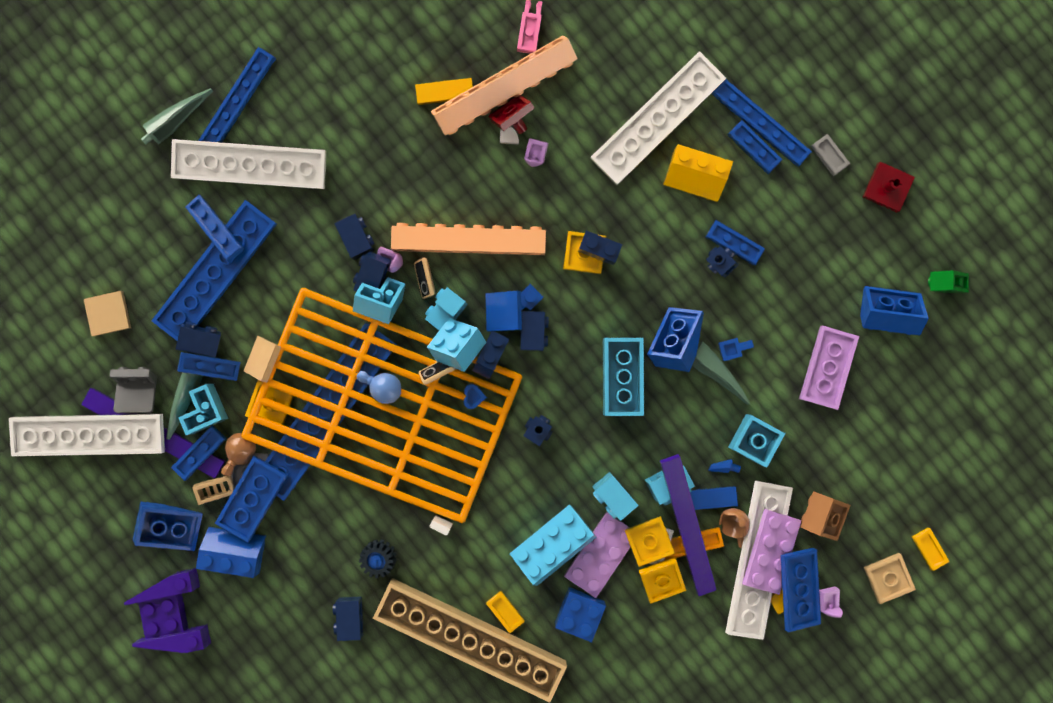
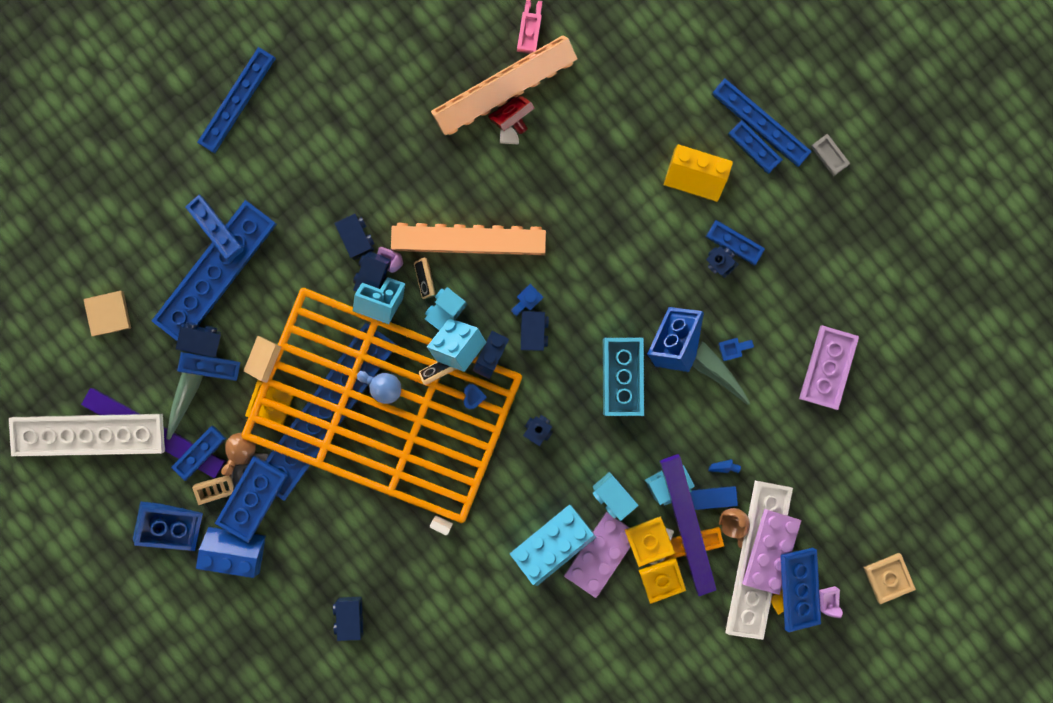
dark grey bracket [110,367,157,413] -> none
dark purple wedge [124,568,211,653] -> none
sand green piece [141,88,213,145] -> none
white plate [171,139,327,189] -> none
medium azure brick [178,384,229,435] -> none
black wheel [359,539,397,578] -> none
tan brick [373,578,567,702] -> none
yellow tile [415,78,473,105] -> none
blue tile [485,291,522,332] -> none
yellow tile [486,591,525,634] -> none
lavender plate [524,138,549,167] -> none
blue brick [555,587,606,642] -> none
yellow tile [563,231,606,274] -> none
dark blue brick [578,230,623,265] -> none
white plate [590,51,726,185] -> none
medium azure brick [728,414,785,468] -> none
medium nougat slope [800,491,851,541] -> none
blue slope [860,286,929,336] -> none
dark red tile [863,161,915,213] -> none
yellow tile [912,527,950,571] -> none
green slope [928,270,969,293] -> none

